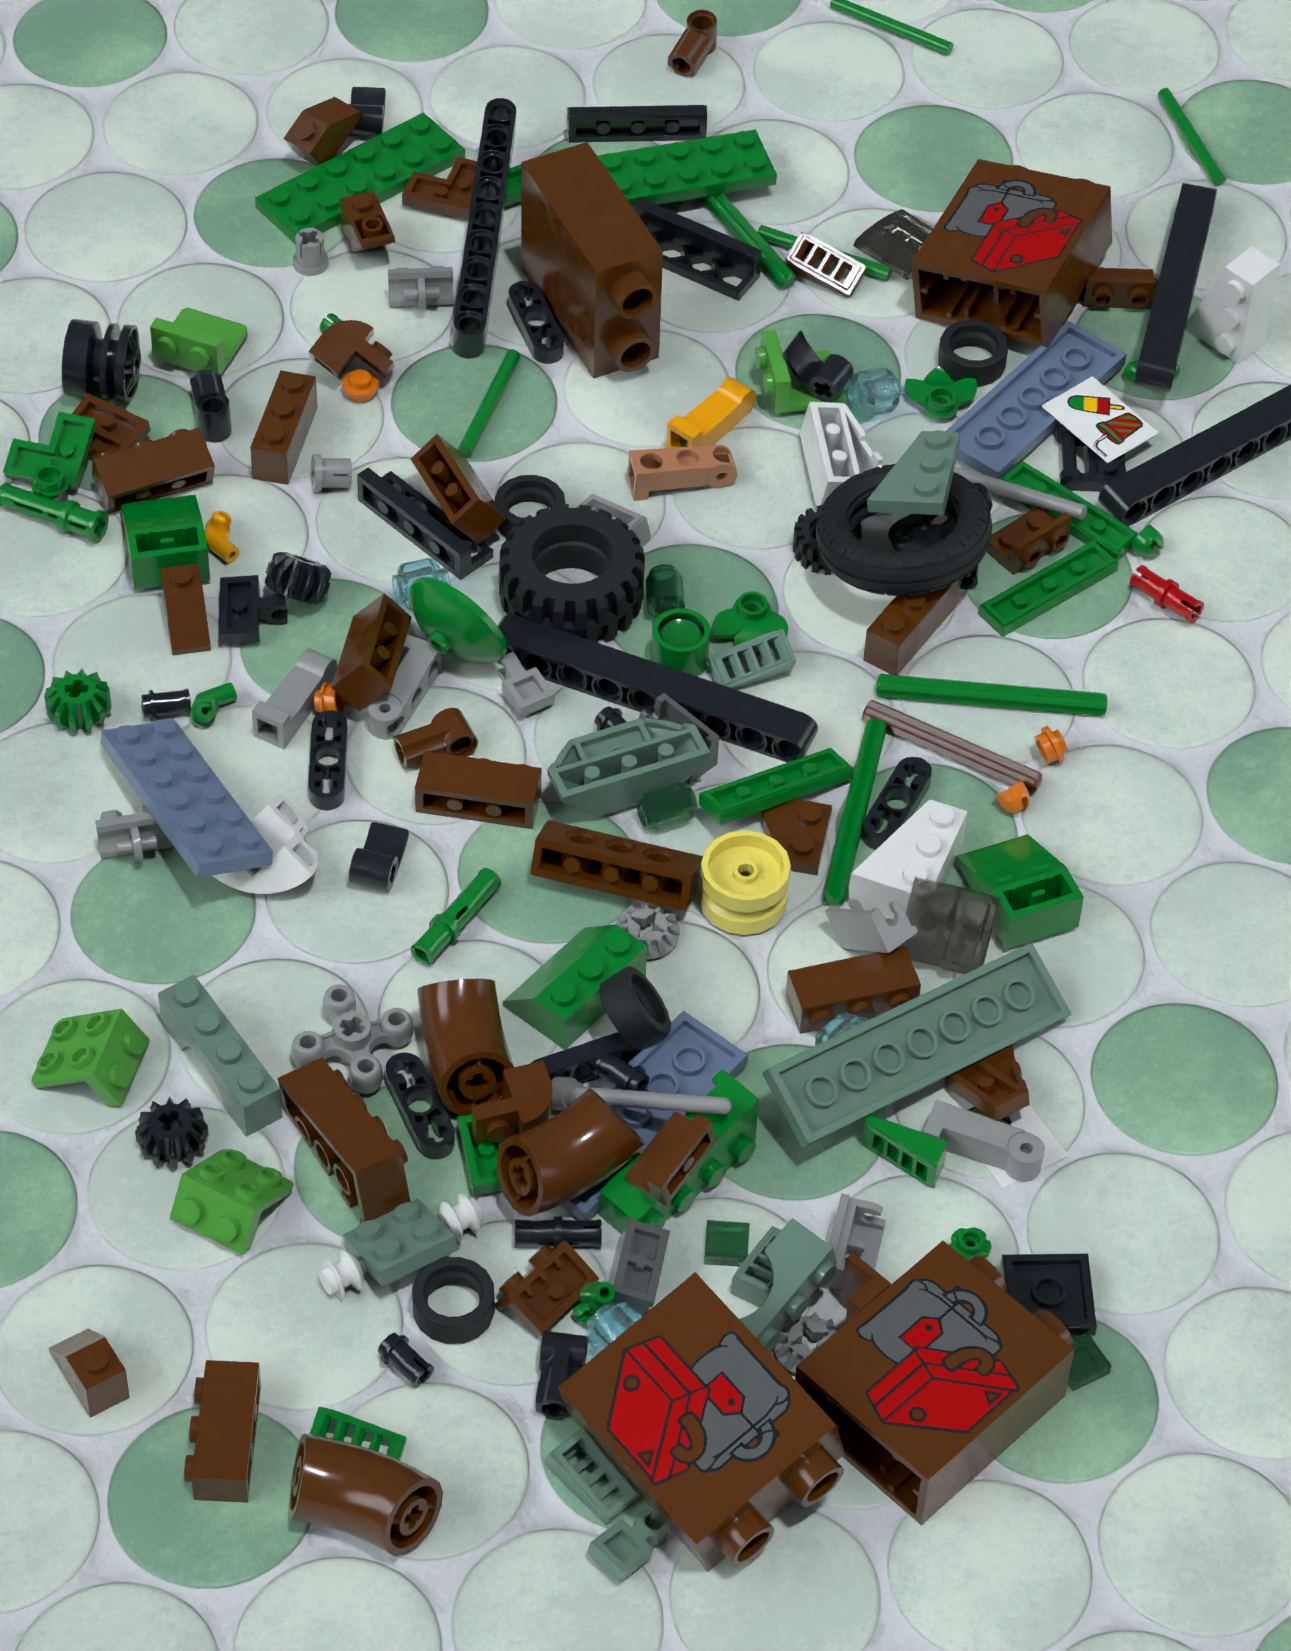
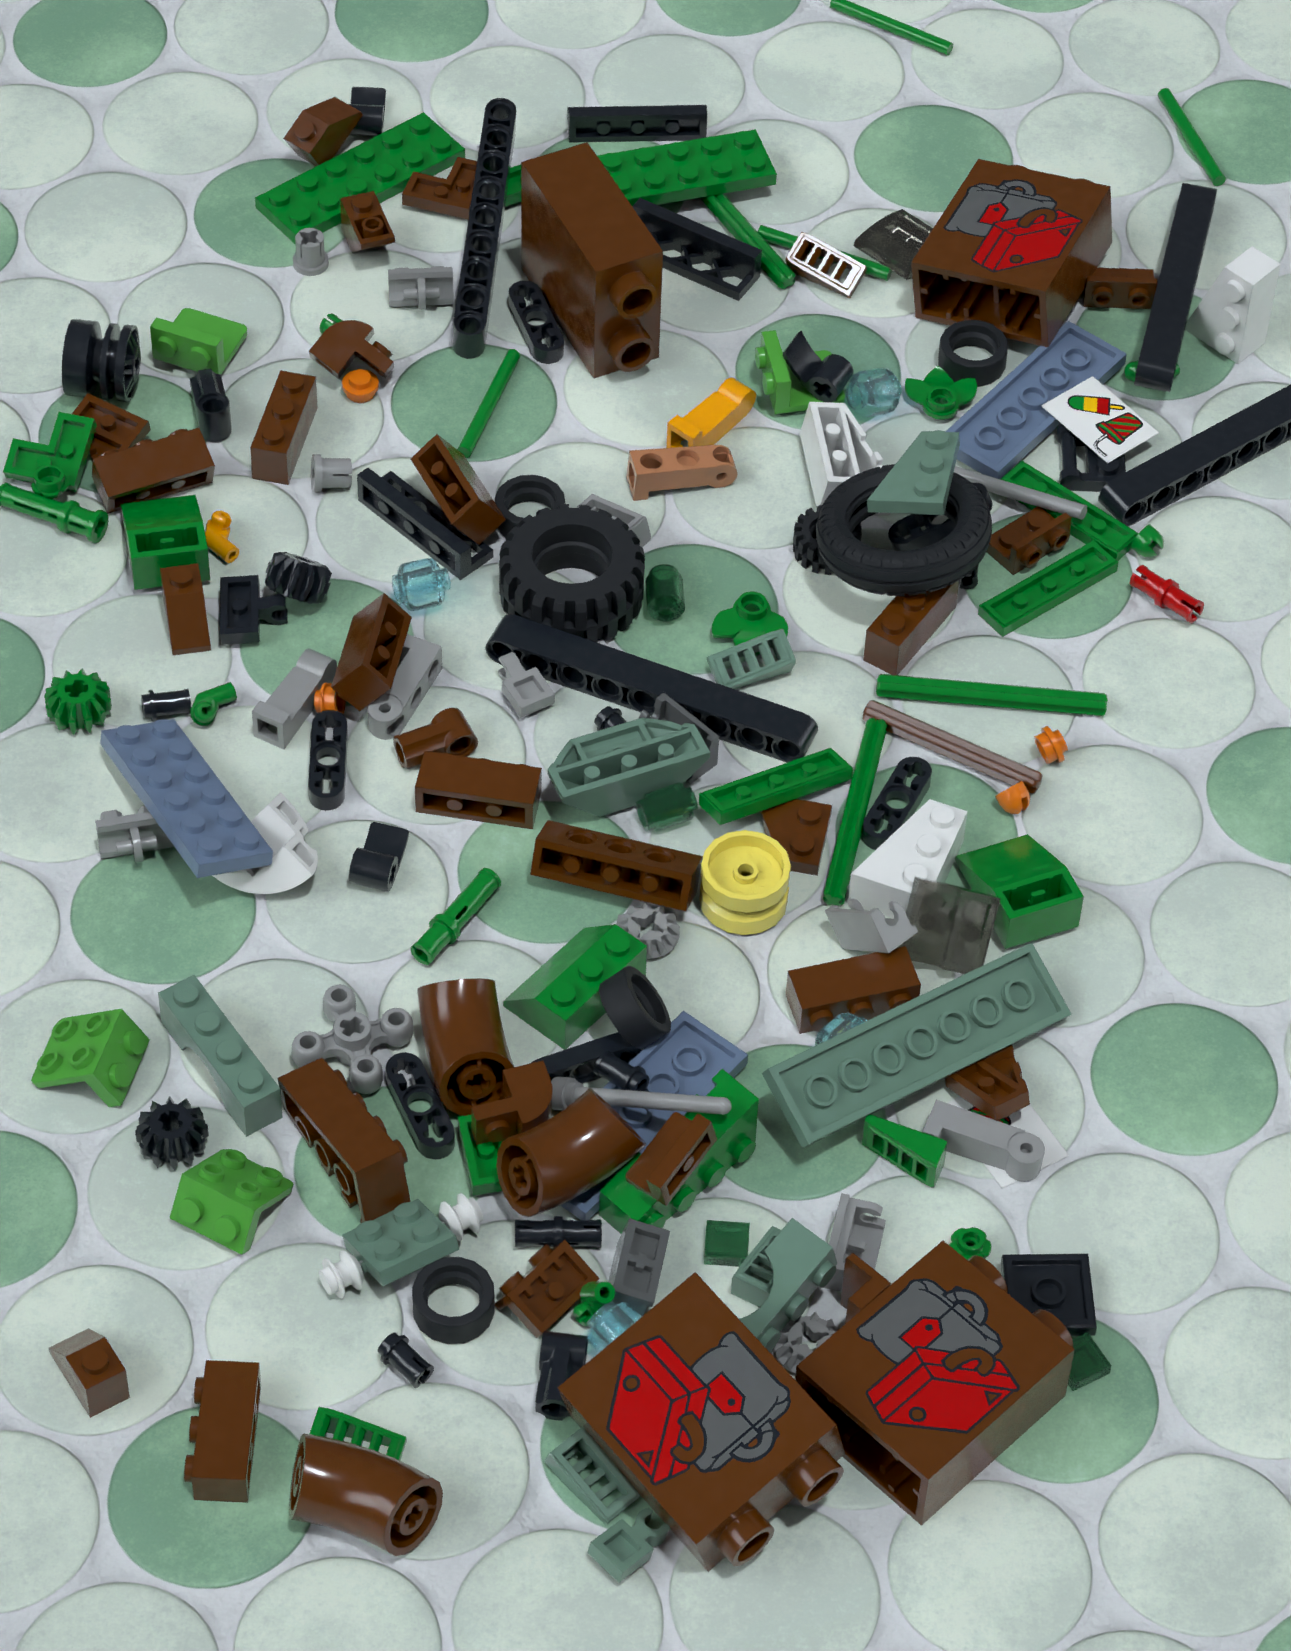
green dish [408,577,507,664] -> none
green piece [651,608,710,677] -> none
reddish brown piece [668,10,717,77] -> none

